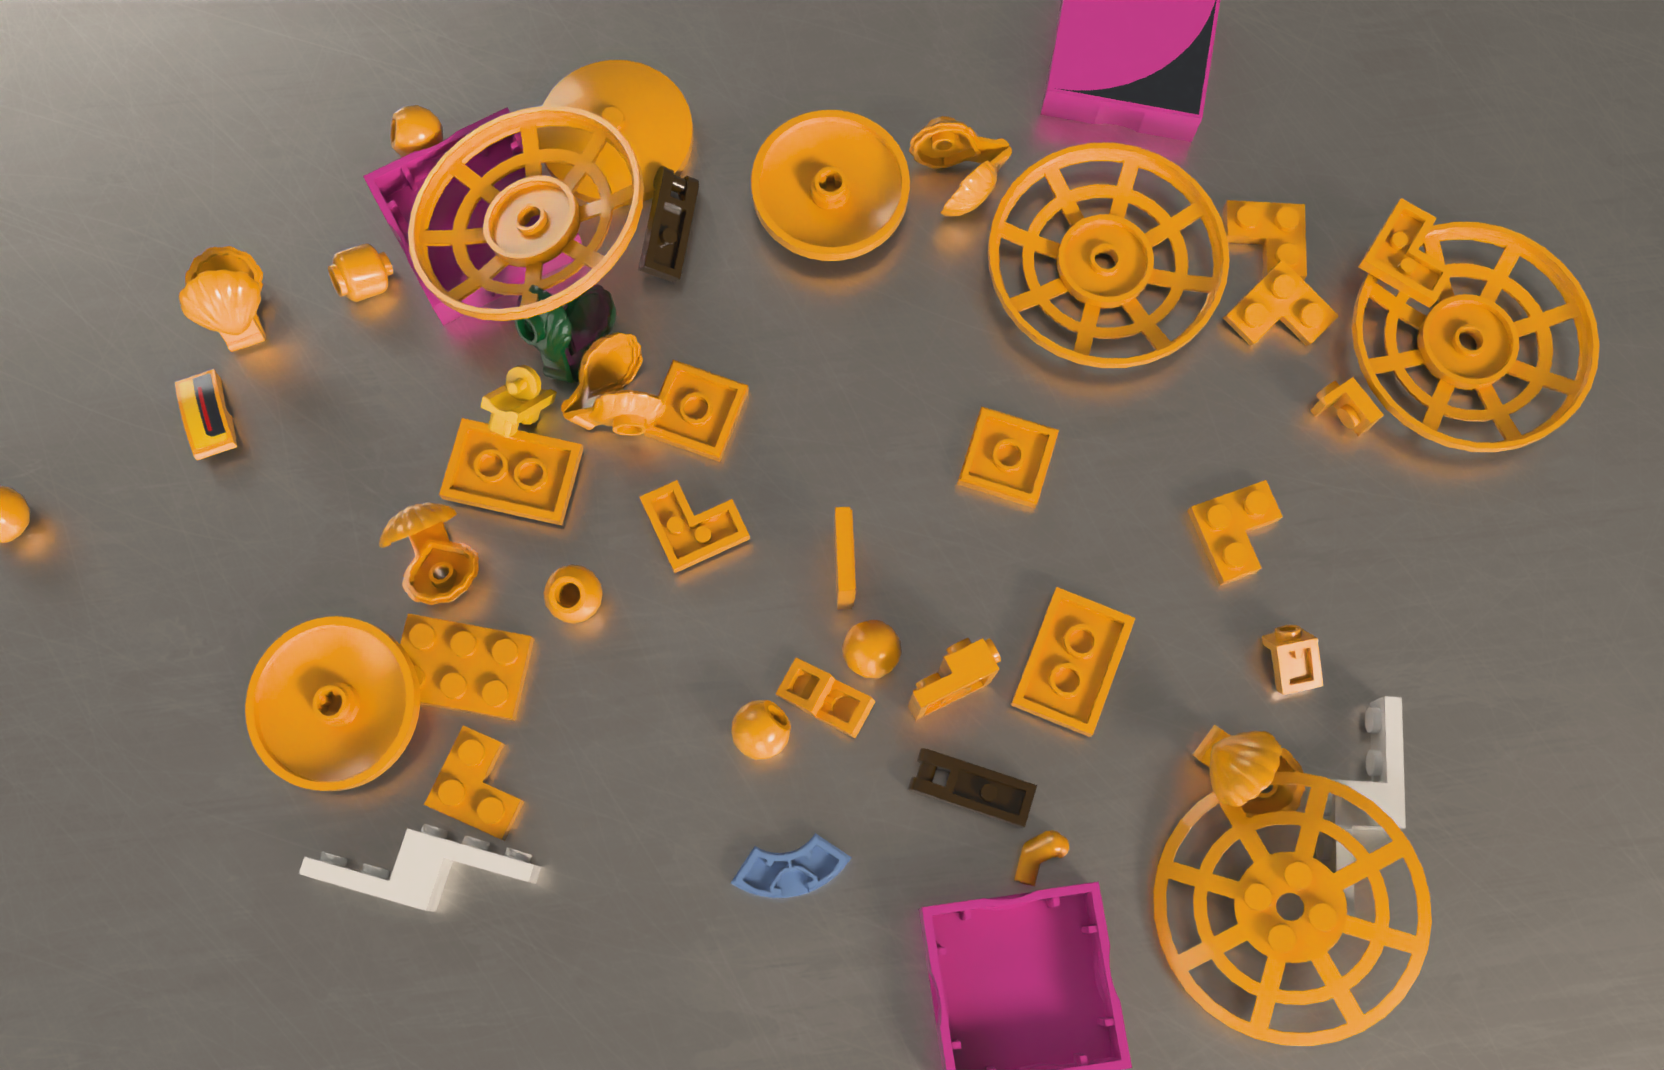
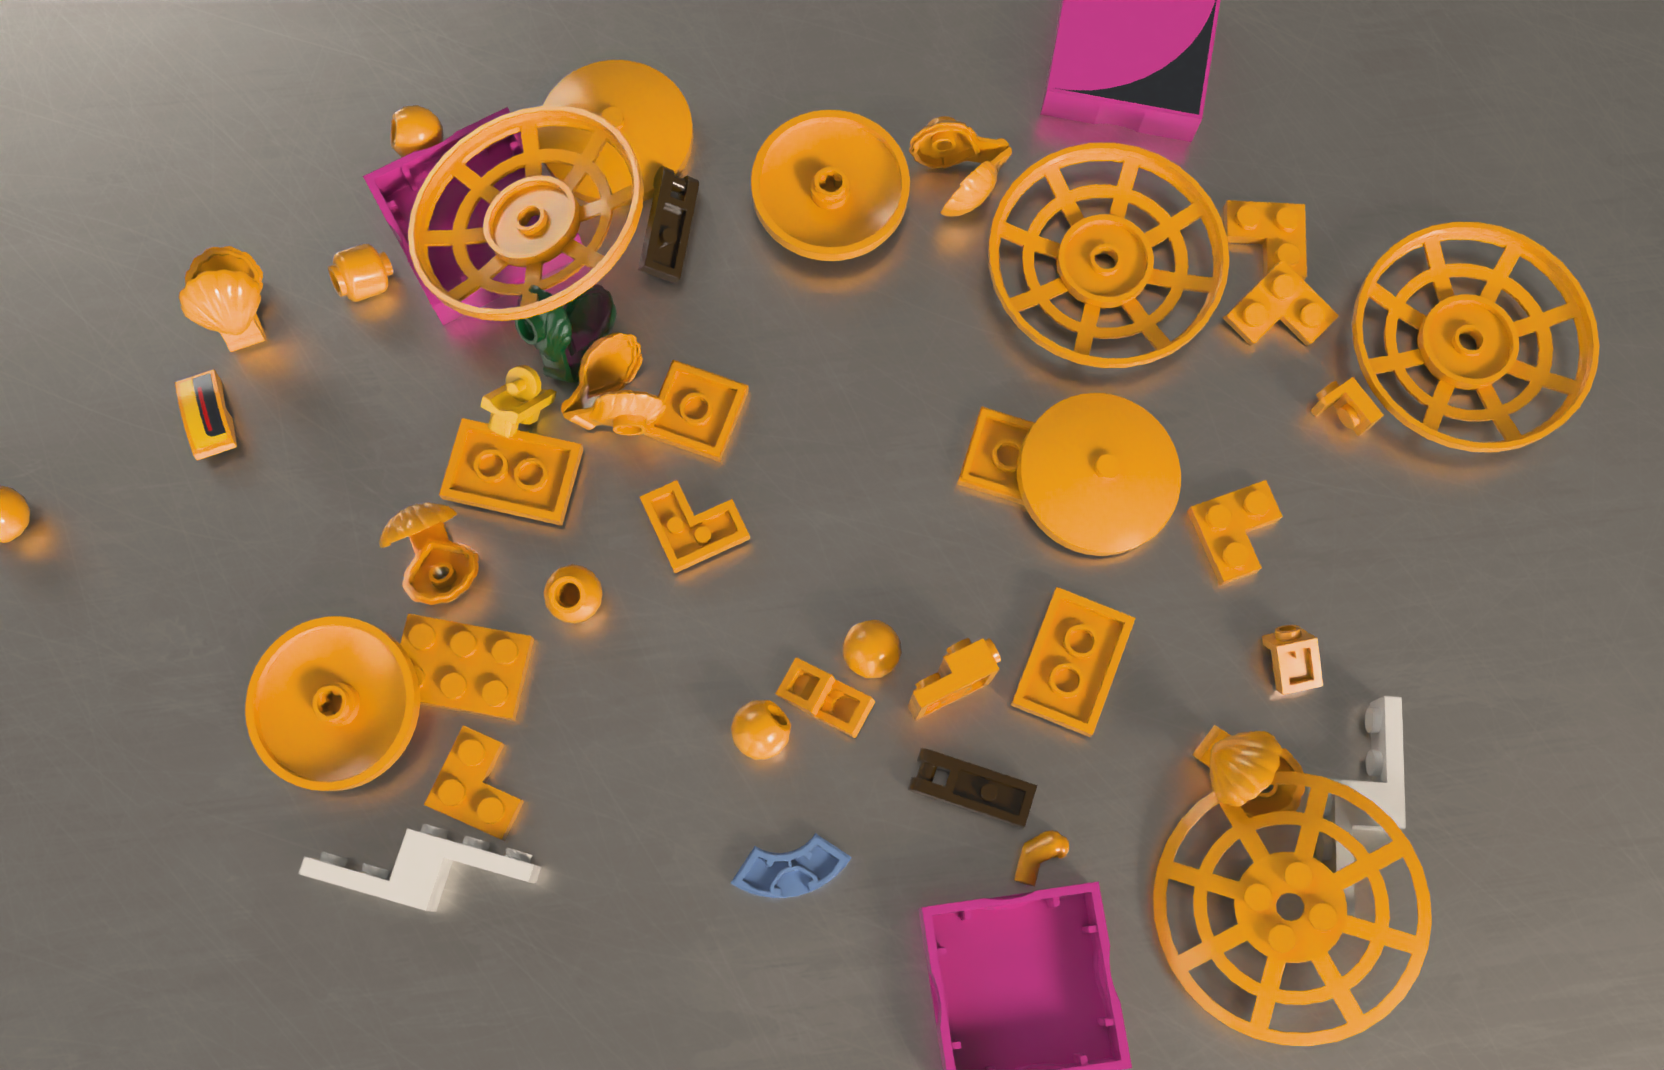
light orange tile [834,507,856,610] -> none
light orange plate [1358,198,1454,308] -> none
none -> light orange dish [1017,393,1181,556]

